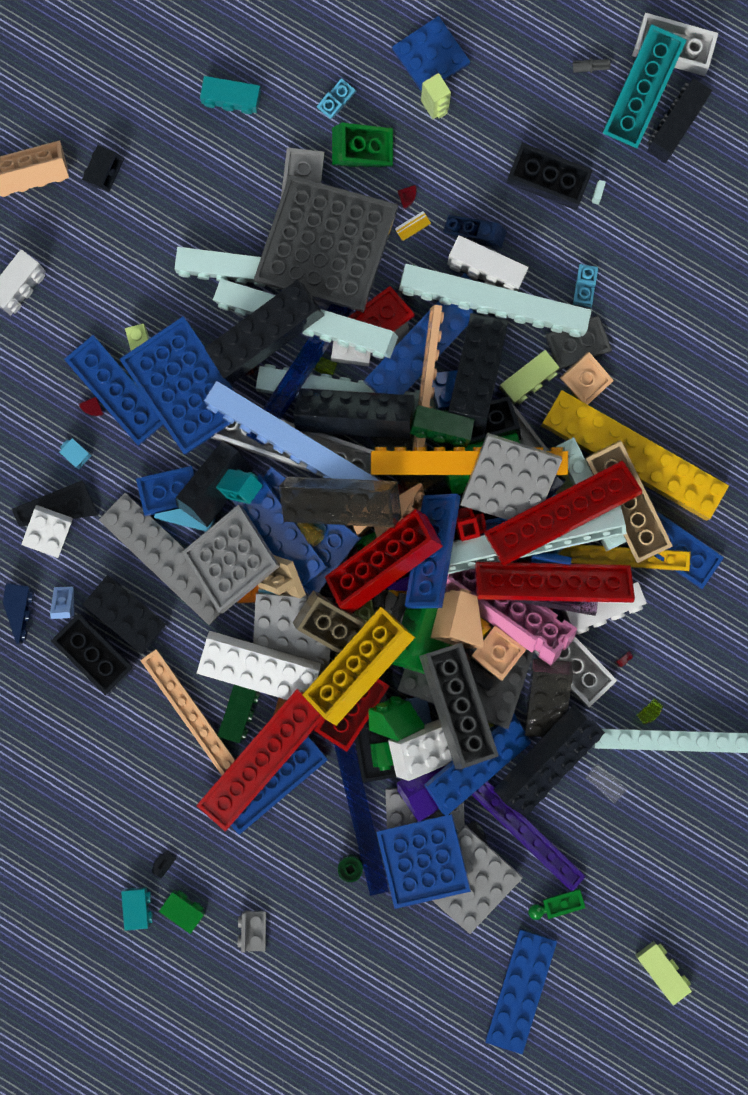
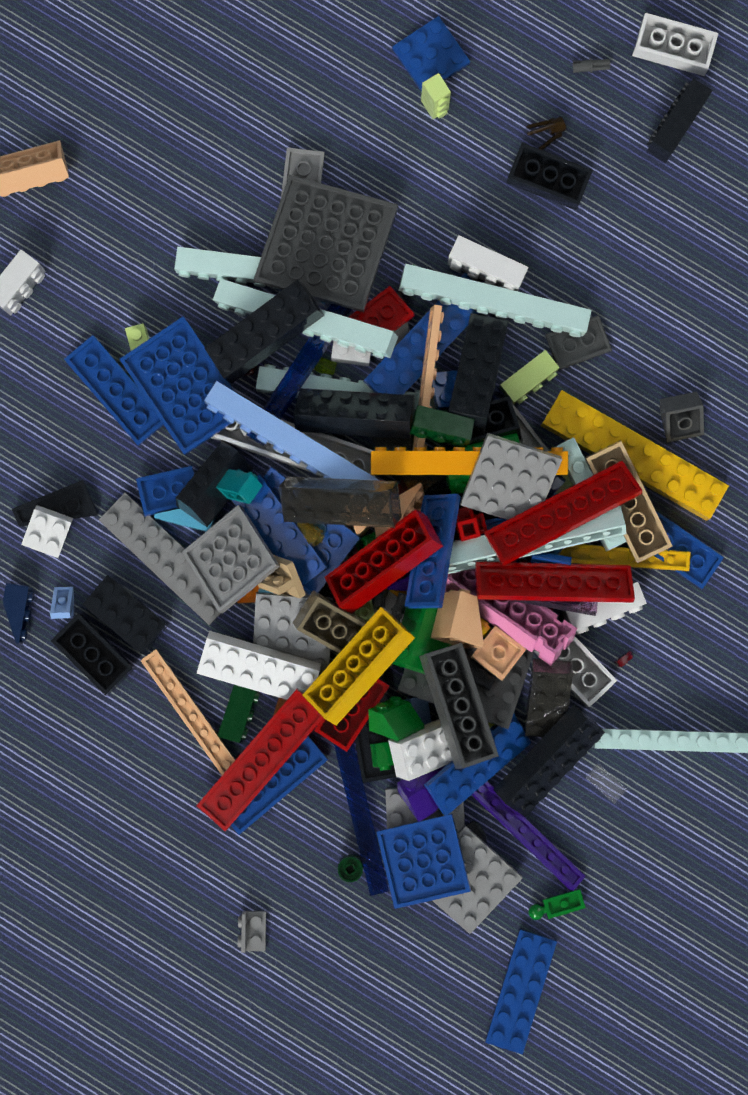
medium azure brick [59,438,92,469] -> none
dark red tile [78,397,104,416] -> none
black brick [82,145,125,193] -> none
teal brick [121,887,153,931] -> none
black piece [152,850,177,879] -> none
green brick [159,890,206,934] -> none
teal brick [200,76,261,114] -> none
medium azure slope [317,78,356,119] -> none
green slope [332,122,393,167] -> none
yellow sticker [395,211,431,241] -> none
dark red tile [397,185,416,210] -> none
dark blue slope [443,215,507,249] -> none
light nougat plate [560,352,614,405] -> none
medium azure slope [573,264,598,308] -> none
light aqua tile [592,180,606,204] -> none
teal brick [602,24,687,148] -> none
yellowish green brick [635,941,692,1006] -> none
clear neon green piece [636,699,663,725] -> none
none -> dark brown plant [526,117,566,150]
none -> dark grey slope [660,391,704,442]

